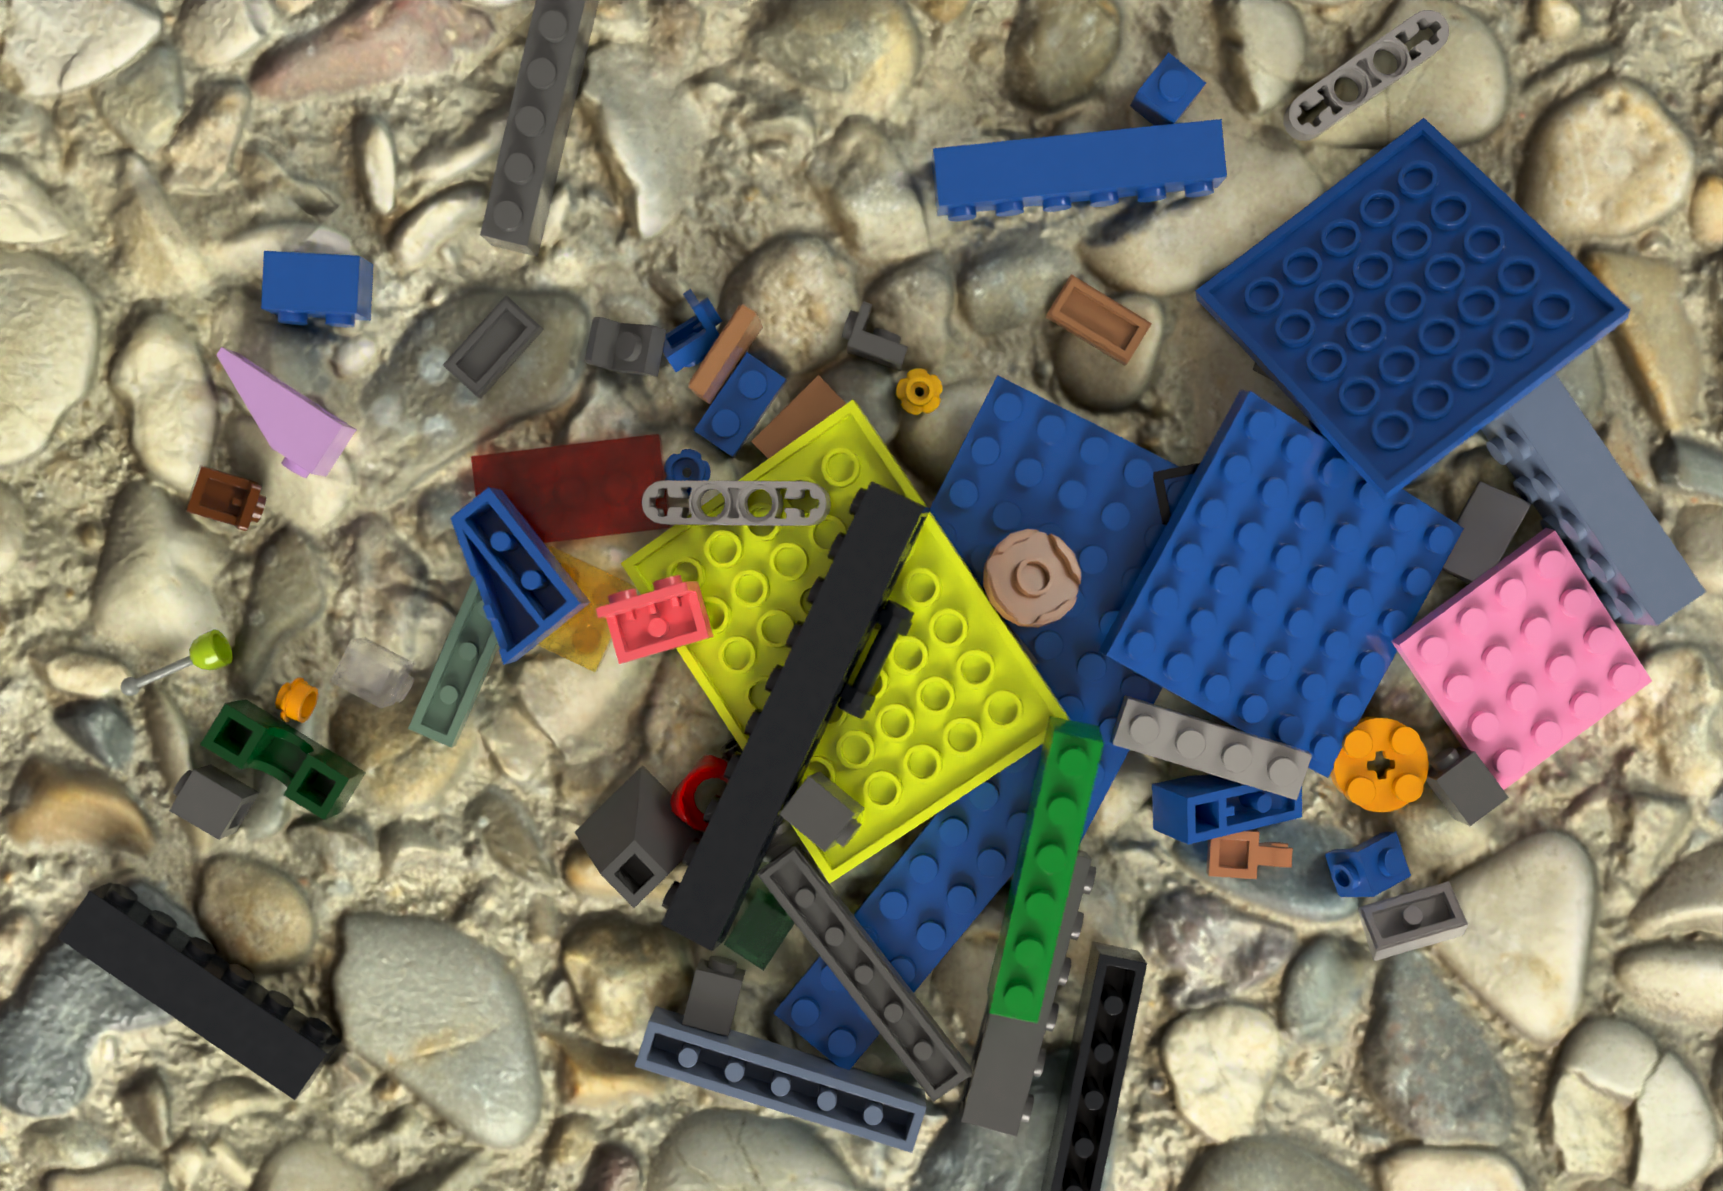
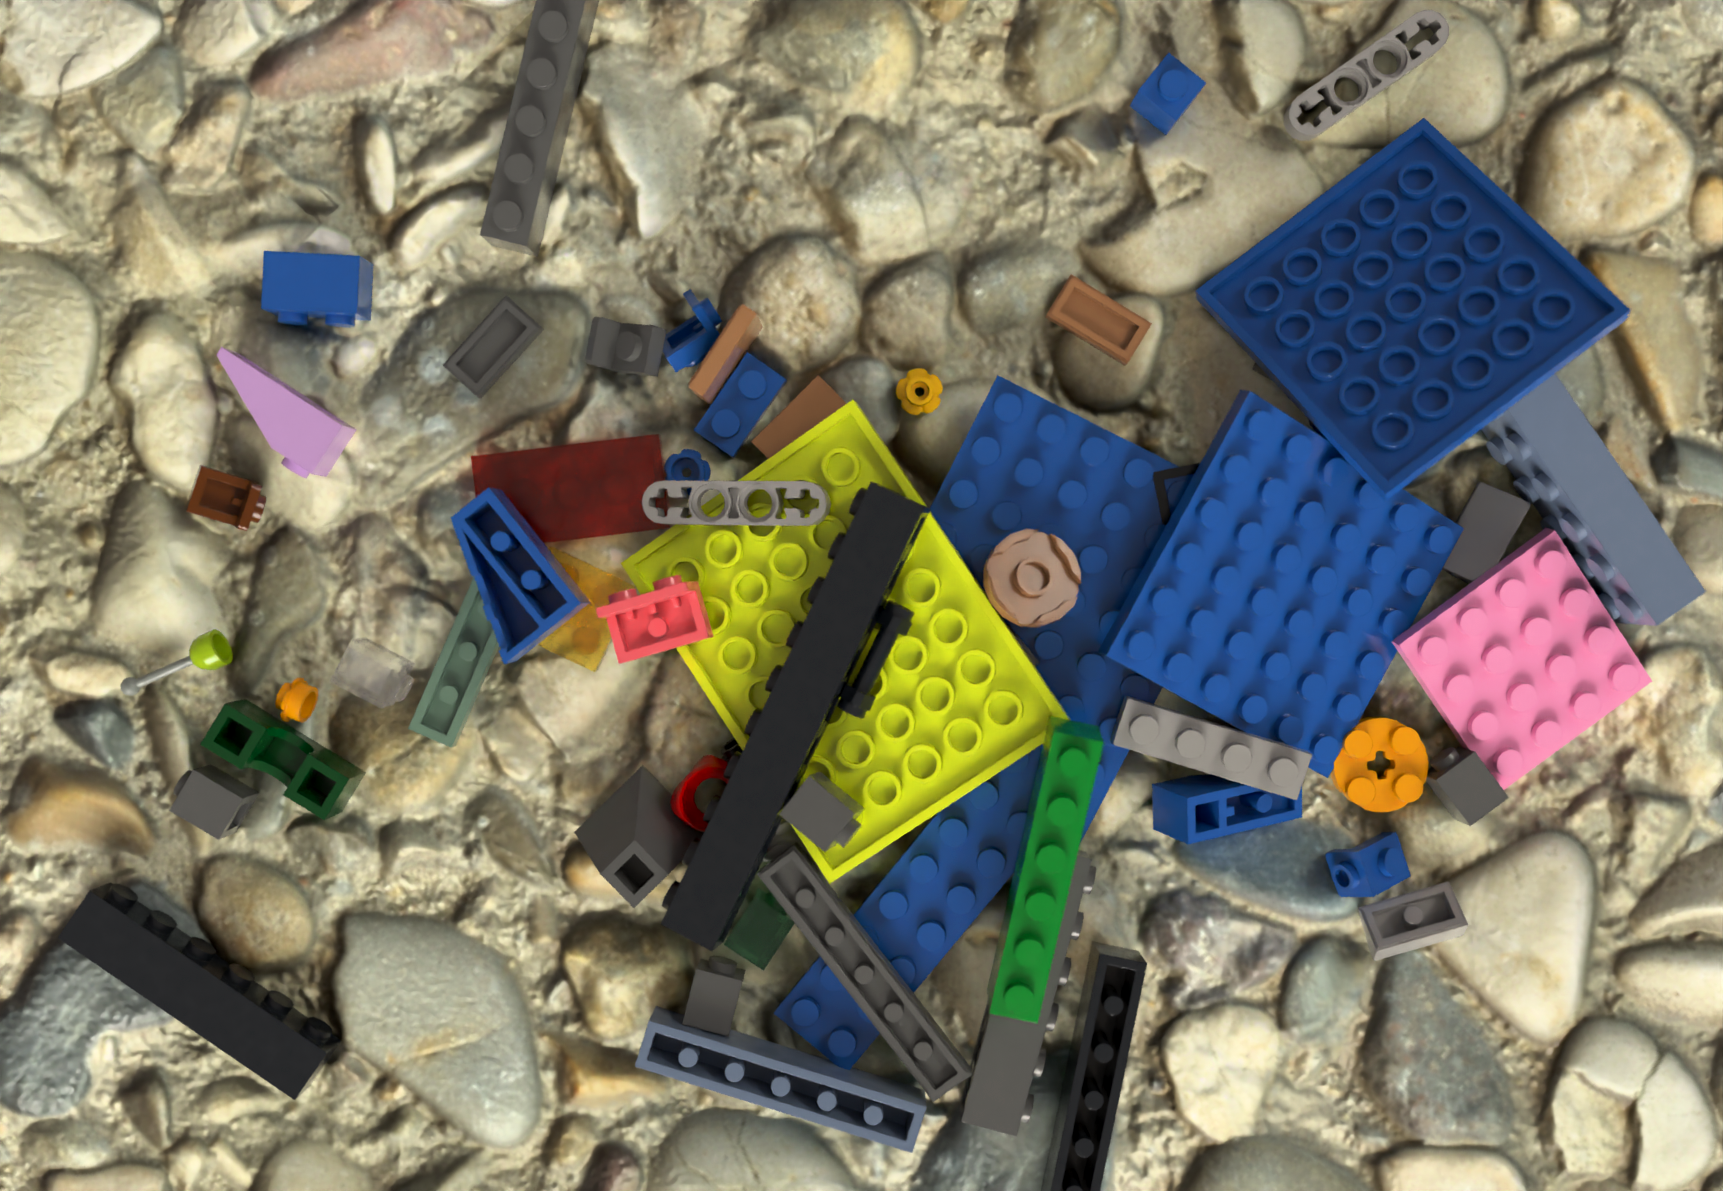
dark grey bracket [842,301,908,371] -> none
blue brick [931,119,1227,221] -> none
nougat plate [1206,829,1293,879] -> none

